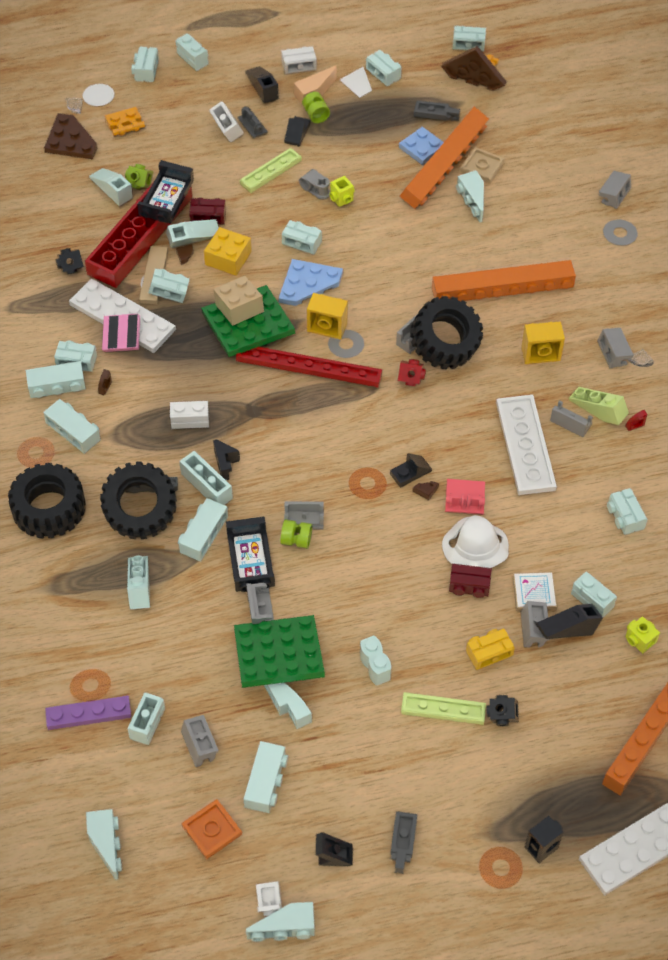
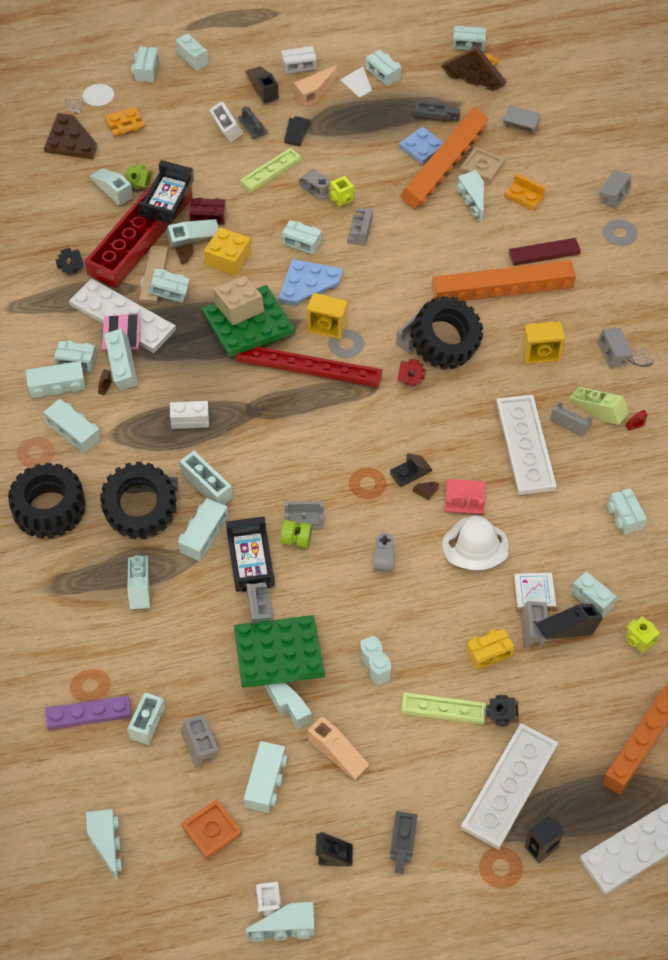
black slope [213,439,240,480] -> none
lime wheel [302,92,330,123] -> none
dark red brick [449,563,492,598] -> none
none -> light aqua brick [104,329,138,391]
none -> light nougat slope [308,716,369,780]
none -> light grey hinge [347,208,373,246]
none -> light grey piece [374,532,394,572]
none -> white plate [460,723,558,850]
none -> light grey hinge [503,105,540,134]
none -> light orange bracket [504,173,545,211]
none -> dark red tile [509,238,581,266]

